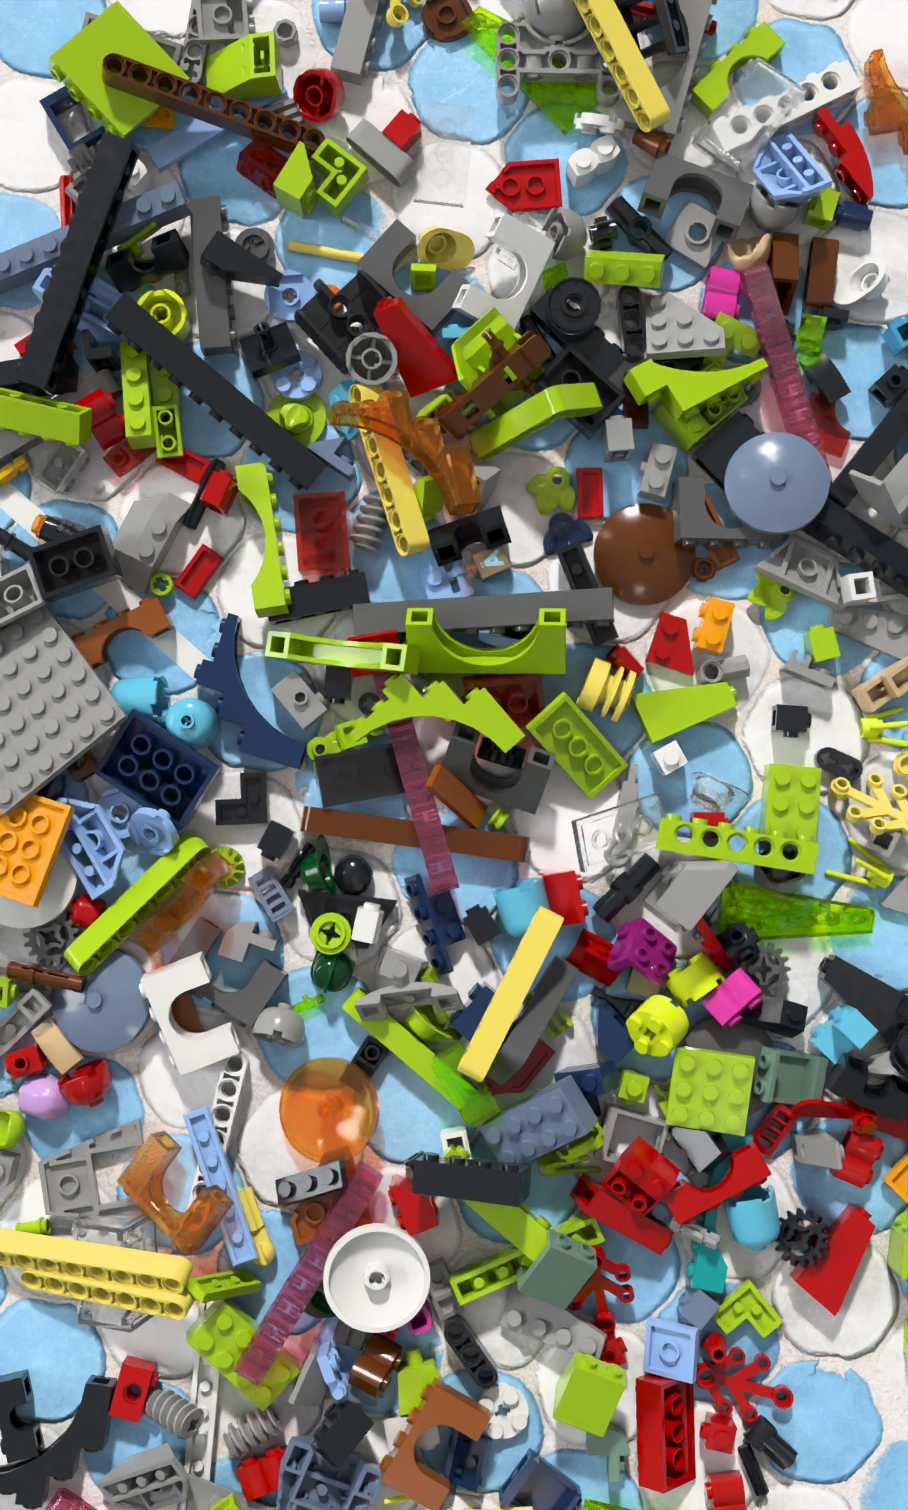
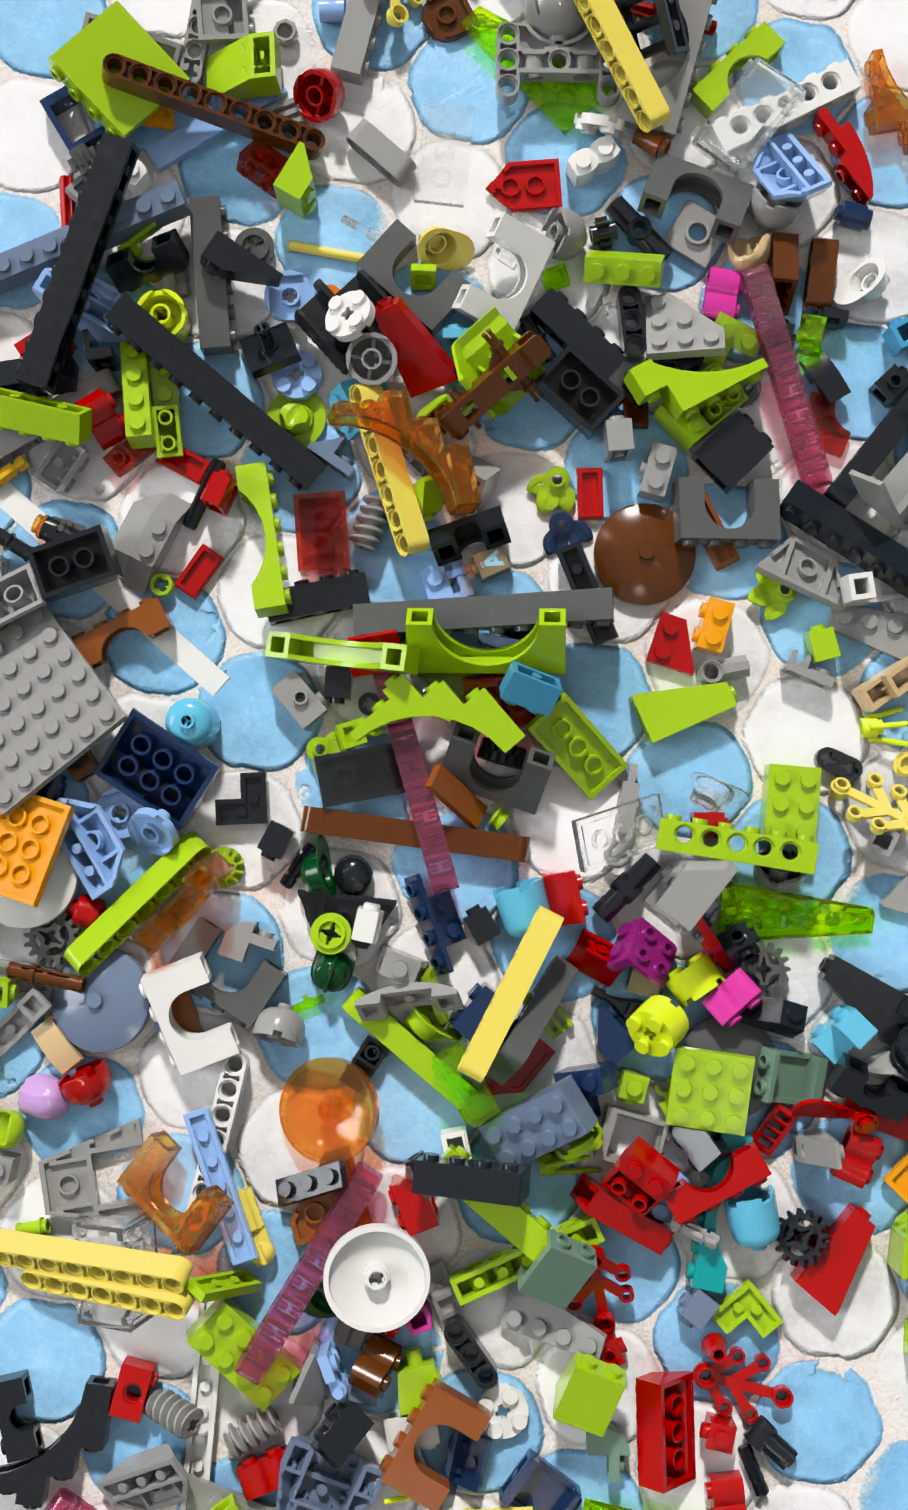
red brick [4,1043,49,1080] -> none
medium azure cylinder [110,676,171,727] -> none
dark blue arch [194,613,307,770] -> none
sand blue slope [248,865,296,923] -> none
lime brick [311,137,369,218] -> none
red brick [382,109,422,153] -> none
lime beam [469,383,603,460] -> none
black wheel [546,277,601,337] -> none
light yellow wheel [576,656,637,723] -> none
red cone [605,644,644,679] -> none
light blue plate [643,1317,700,1384] -> none
white brick [650,740,688,776] -> none
reddish brown plate [691,557,716,582] -> none
sand blue dish [724,432,830,535] -> none
black brick [771,704,812,738] -> none
lime brick [802,187,840,230] -> none
neon yellow plant [825,837,894,889] -> none
none -> white plate [325,290,375,342]
none -> dark azure brick [499,660,562,717]

